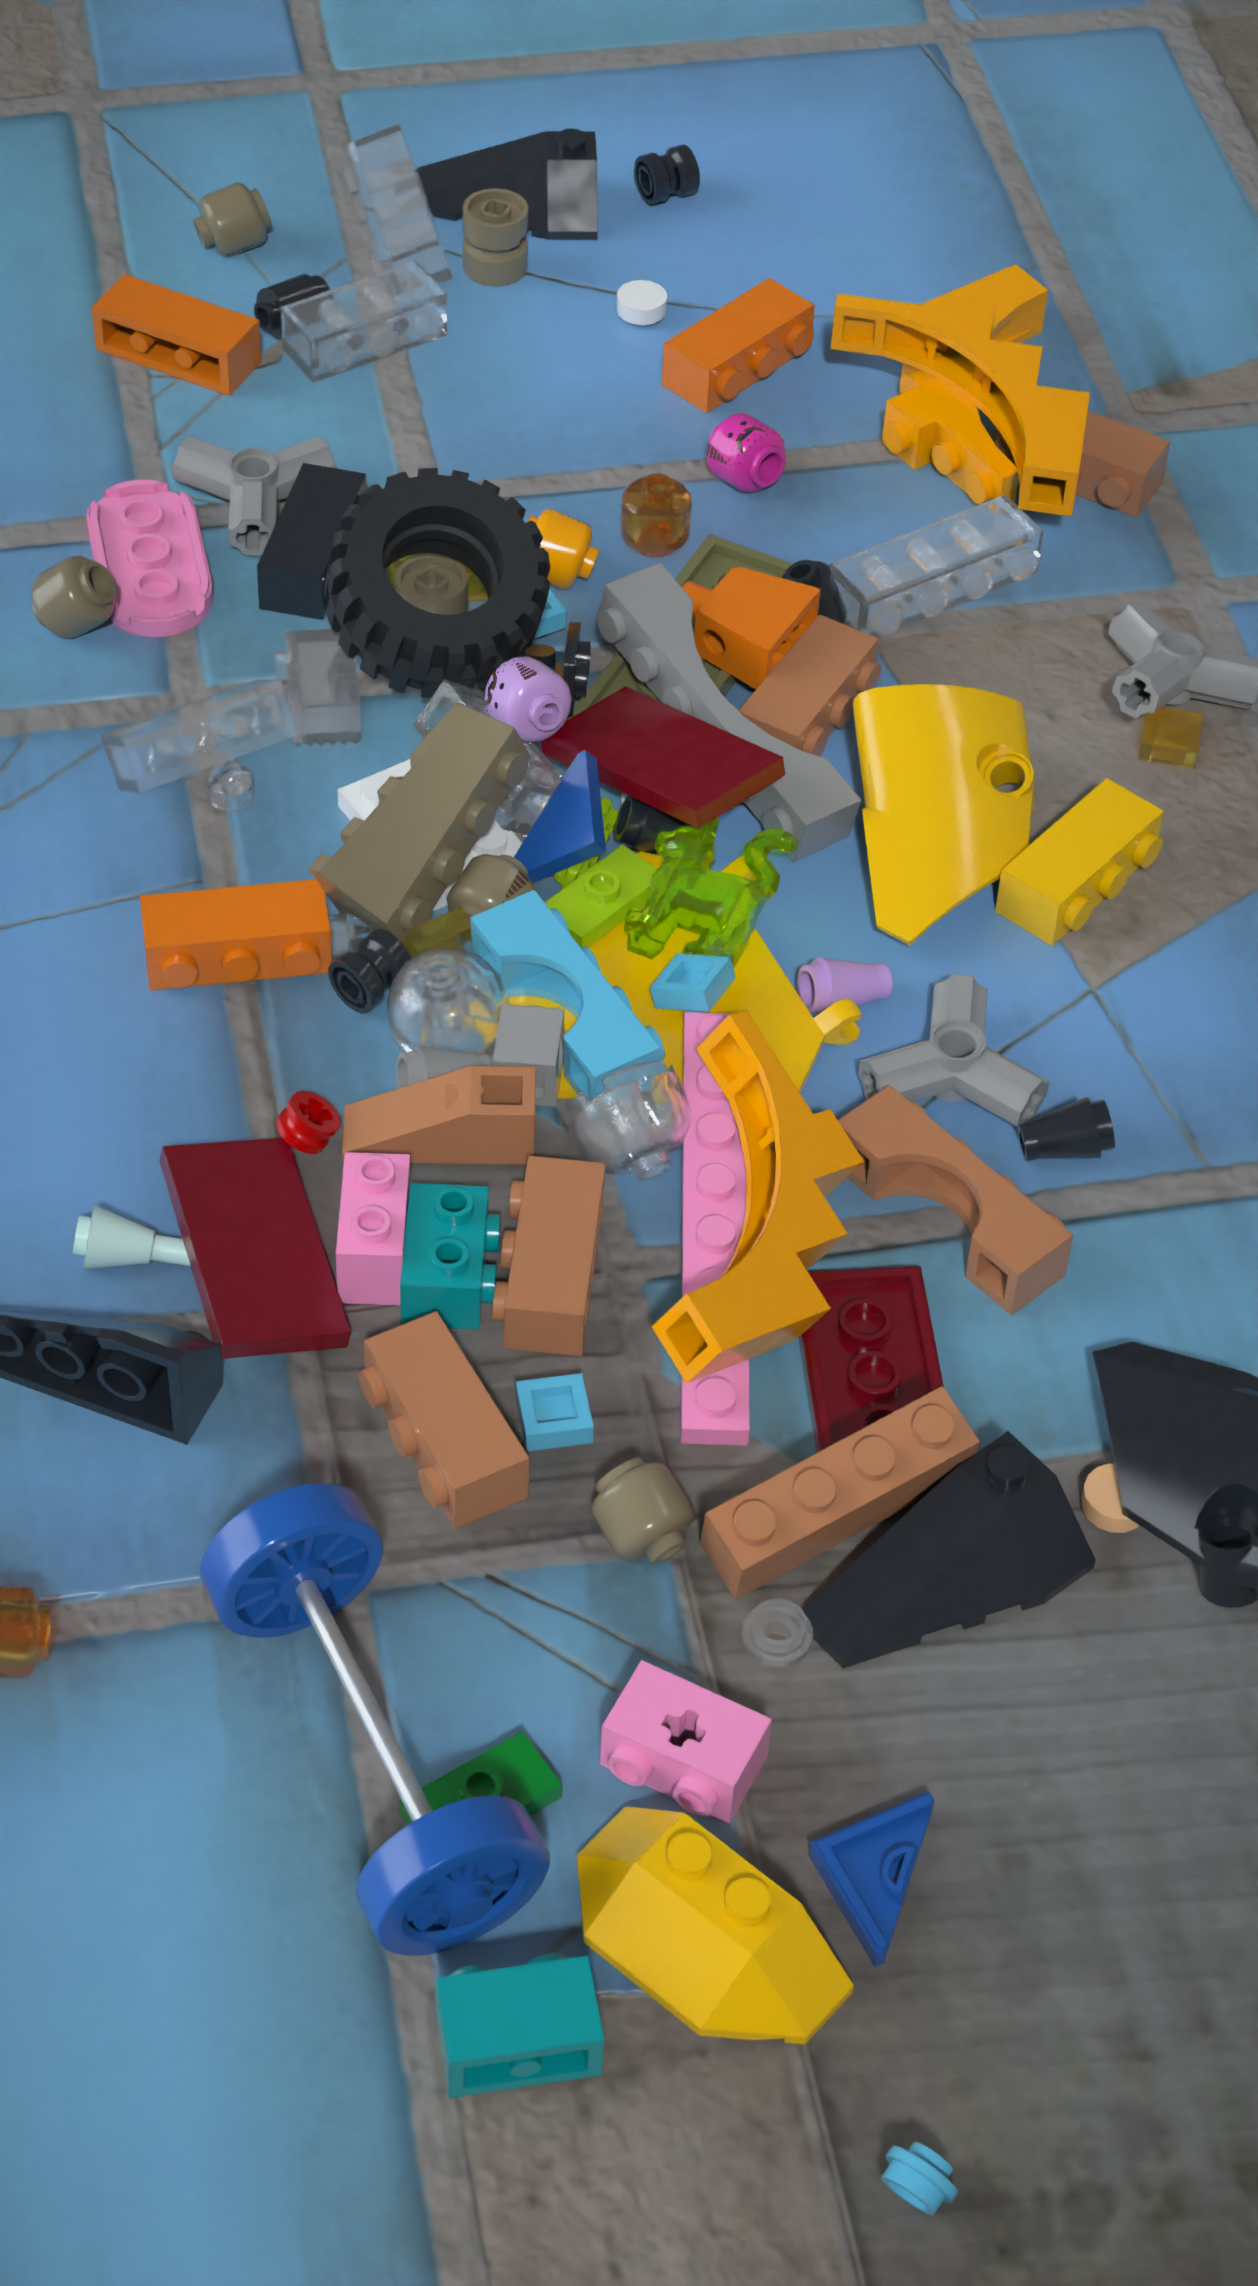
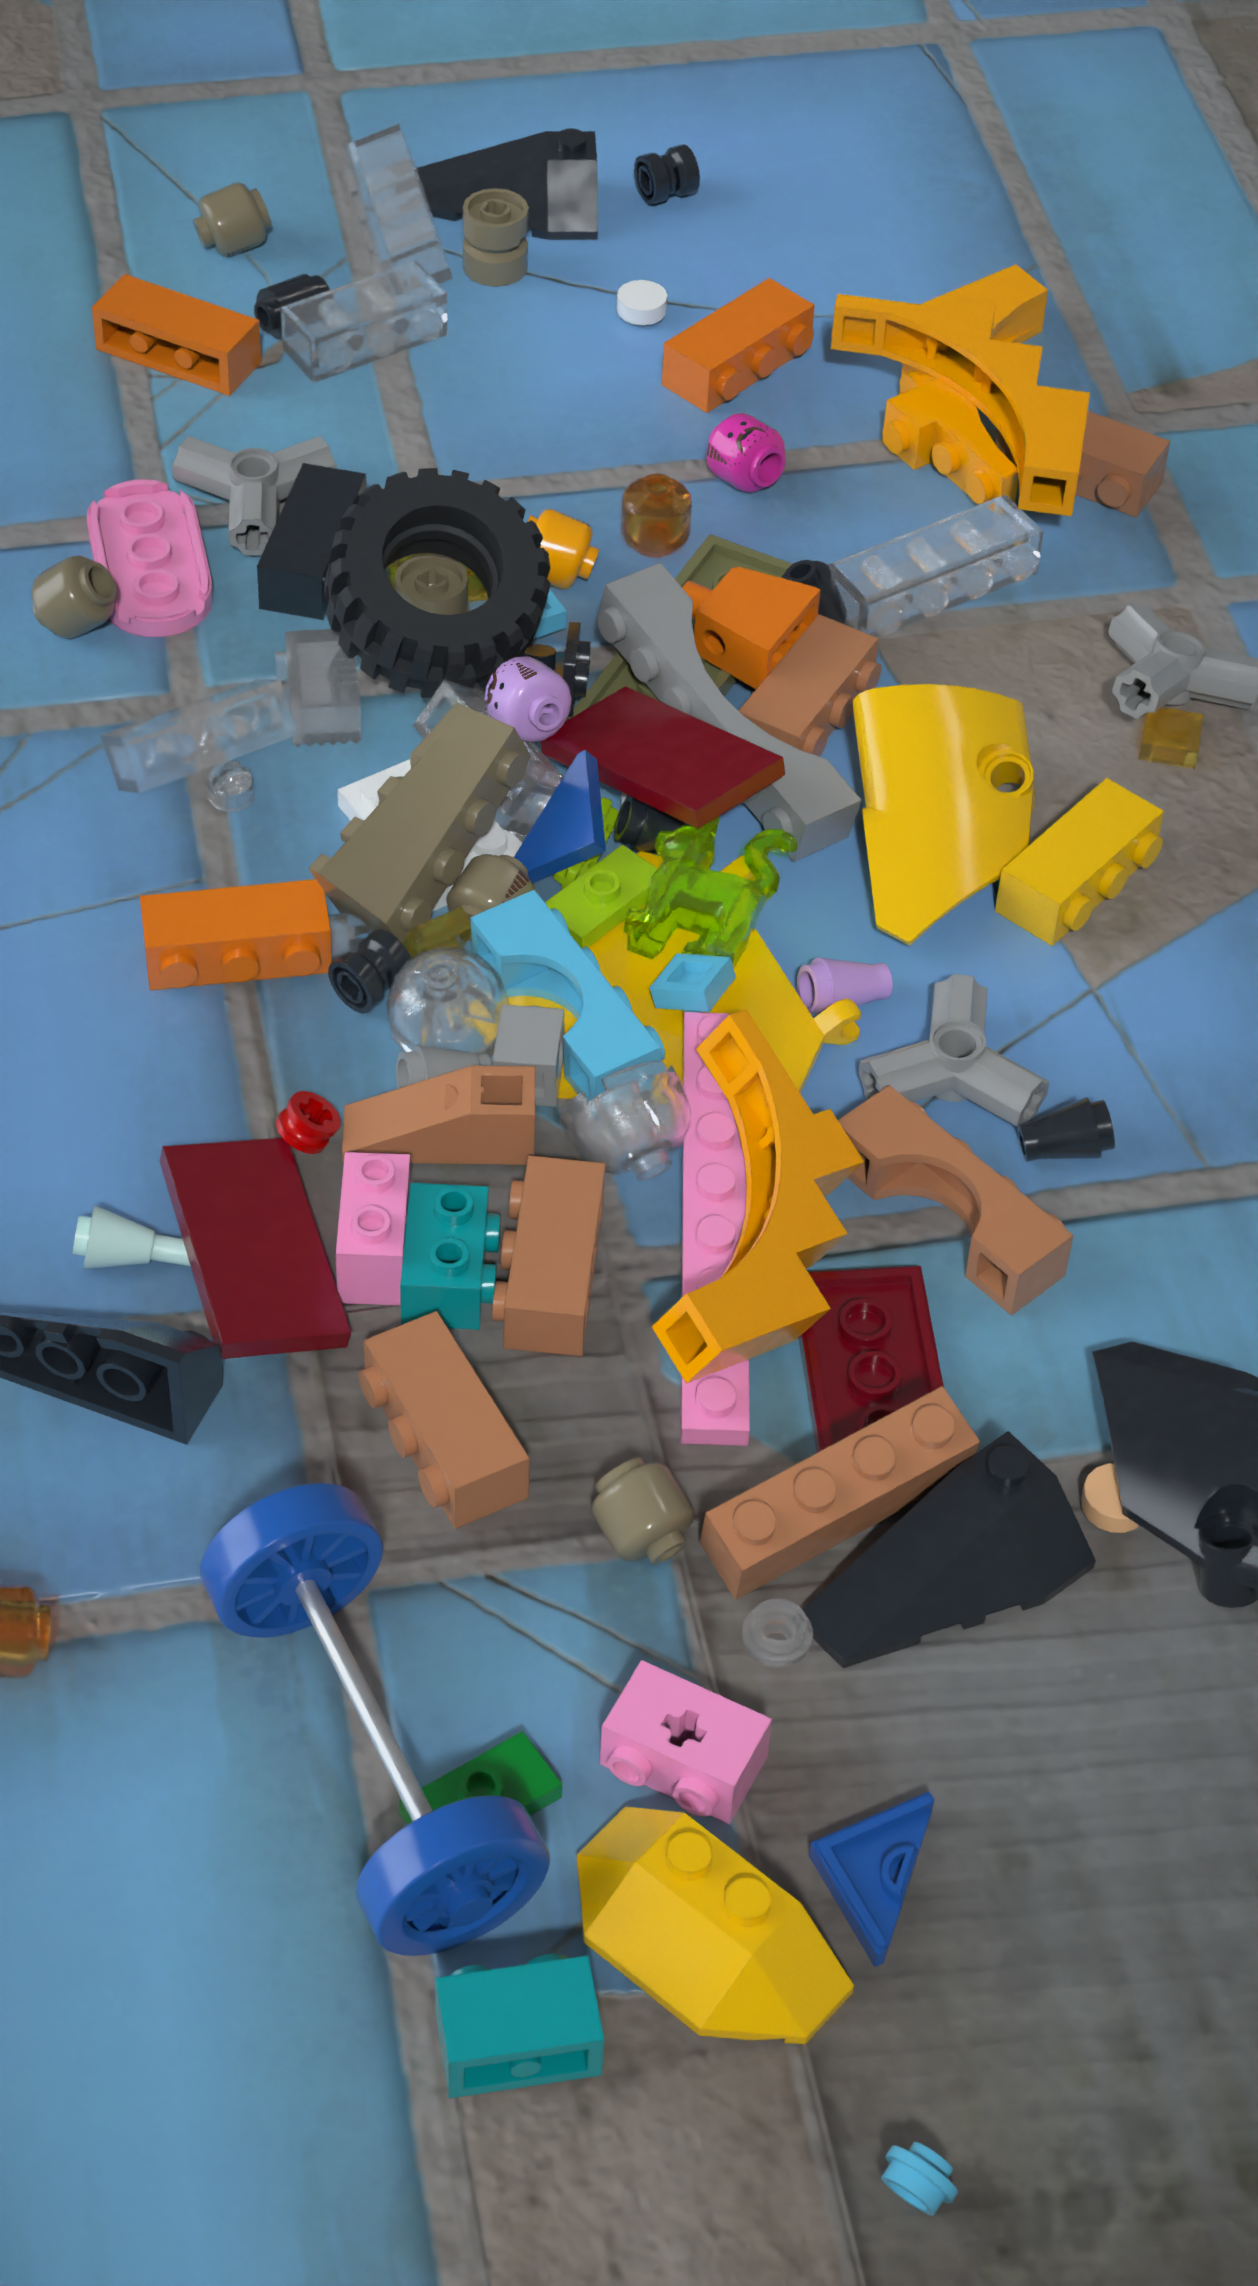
medium azure plate [515,1373,594,1452] -> none

